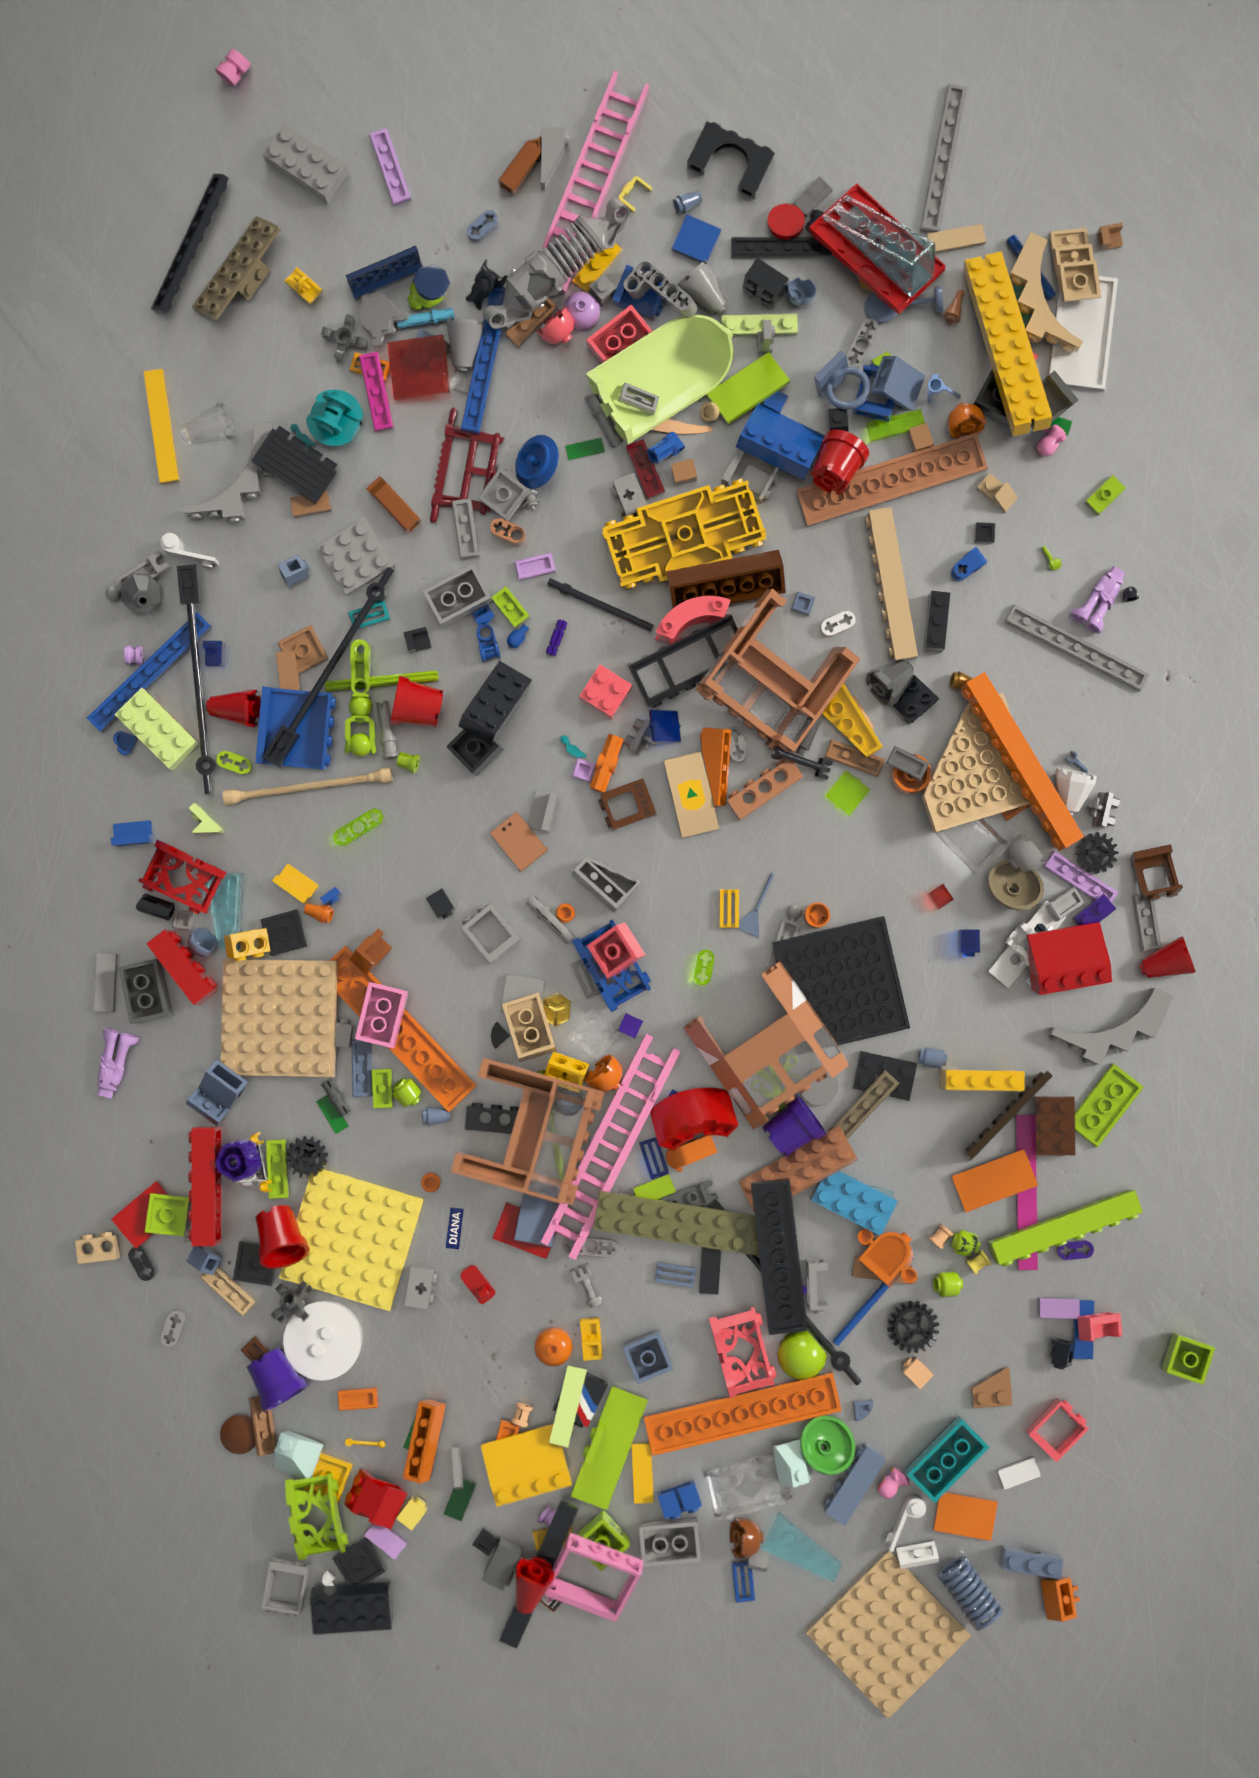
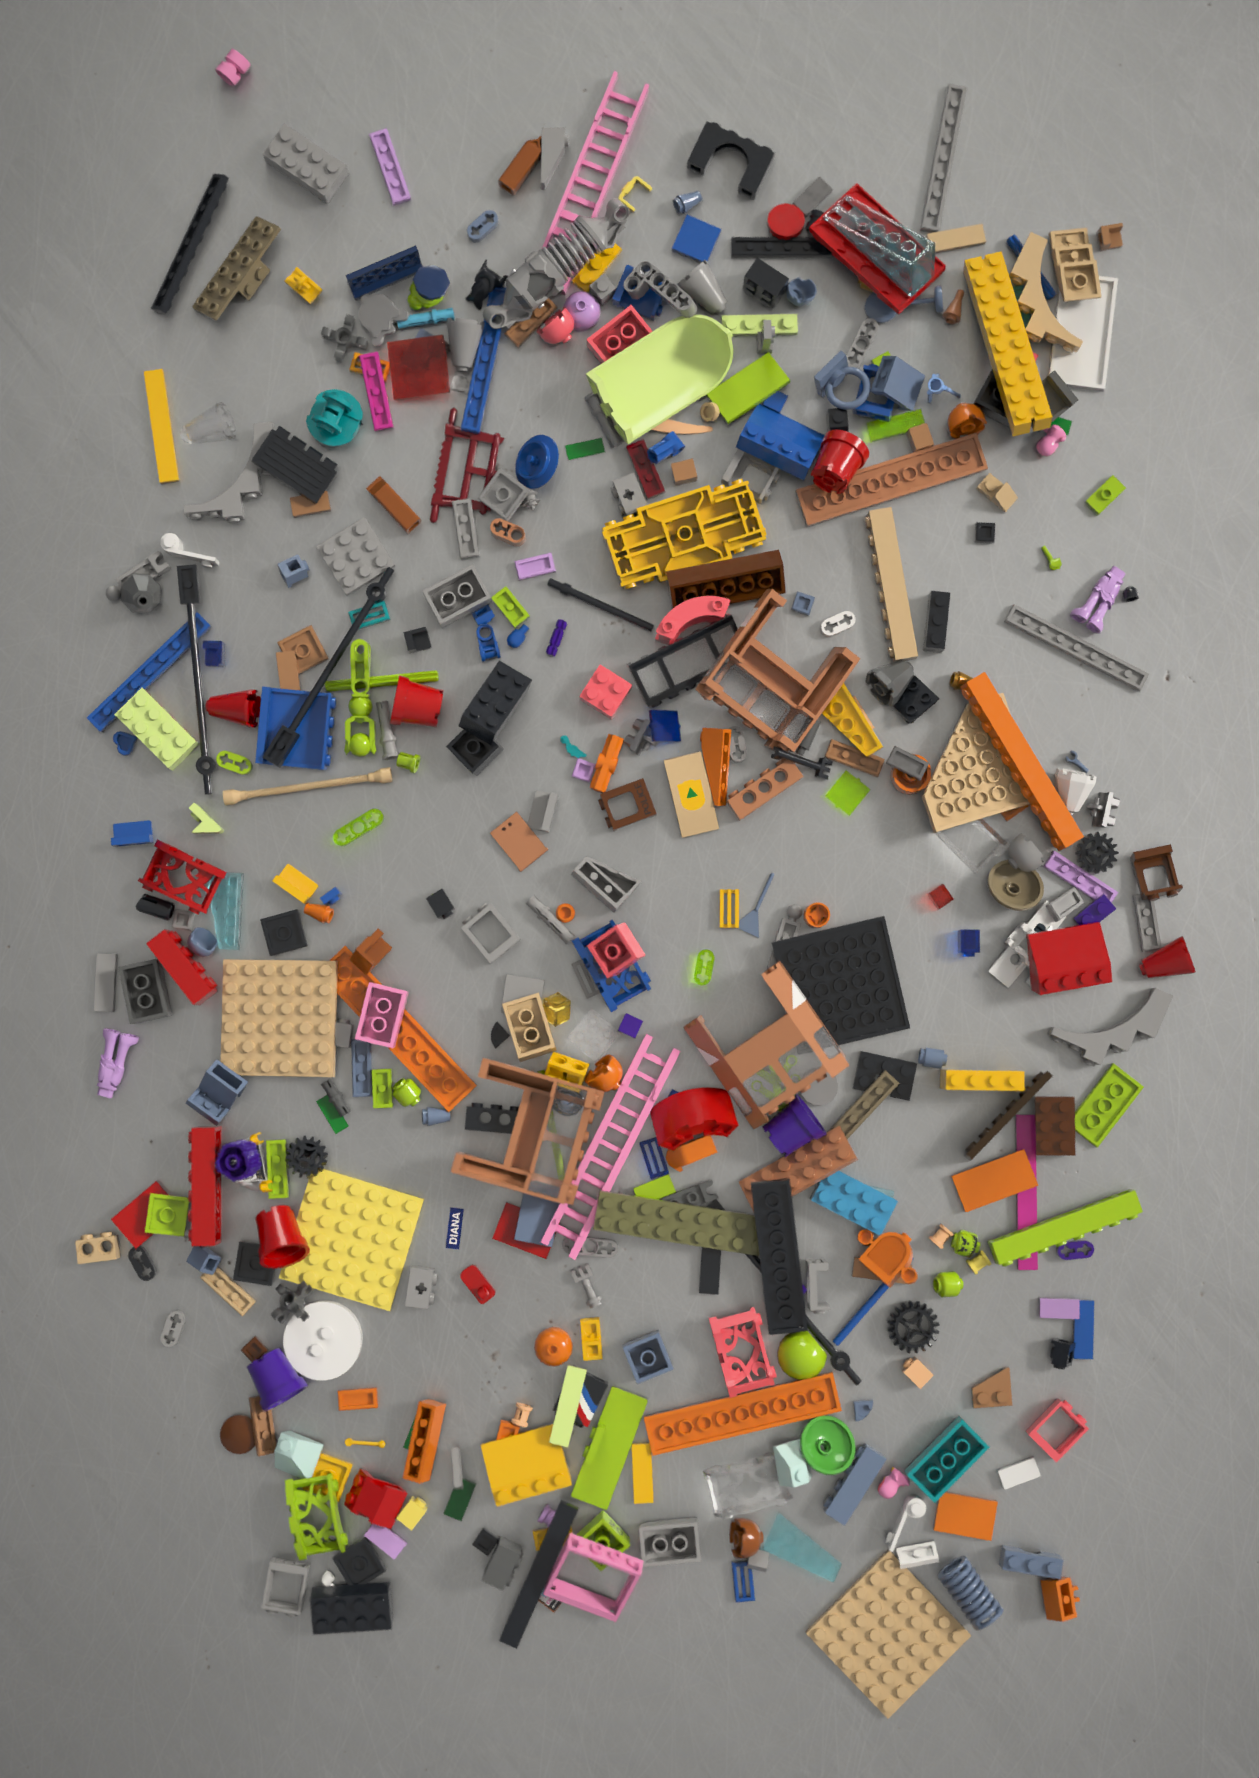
lavender wheel [124,646,143,665] -> none
yellow brick [224,928,270,961] -> none
teal piece [290,424,317,447] -> none
orange plate [421,1173,441,1192] -> none
red cone [515,1557,555,1614] -> none
light grey tile [618,382,659,415] -> none
sand blue tile [655,1262,696,1288] -> none
blue piece [657,1480,702,1520] -> none
blue piece [951,547,988,581] -> none
coral panel [1077,1312,1122,1342] -> none
lime brick [1161,1332,1215,1385] -> none

